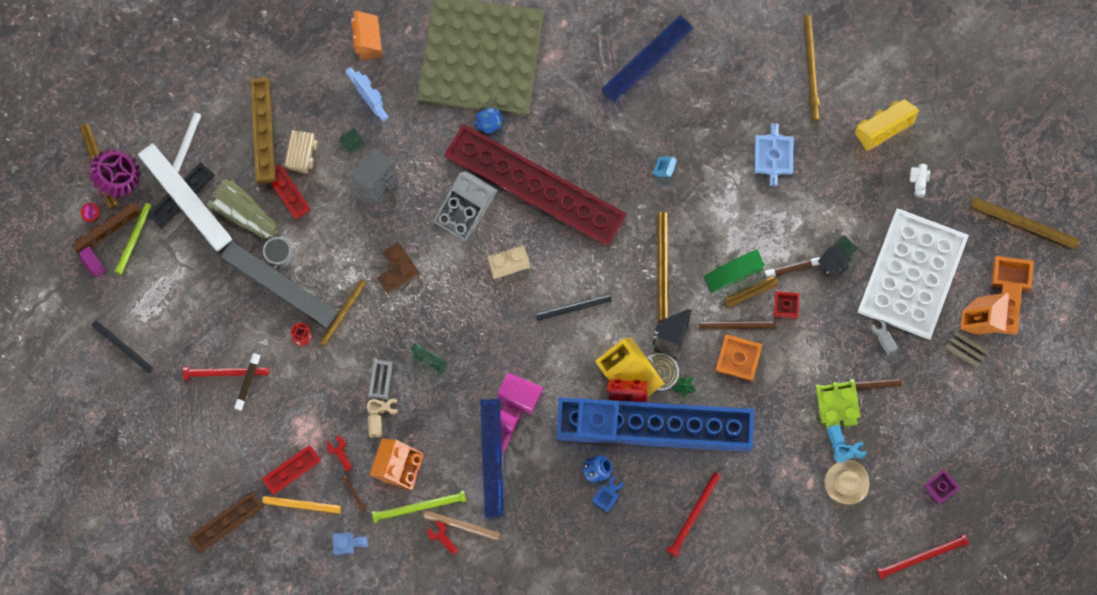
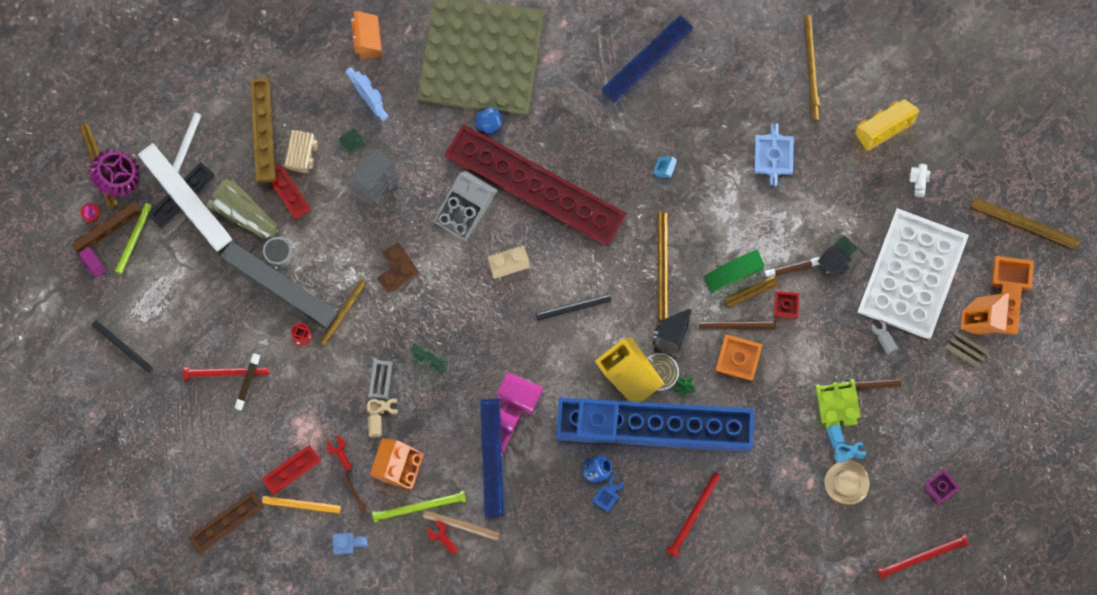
red bracket [607,379,648,403] -> none

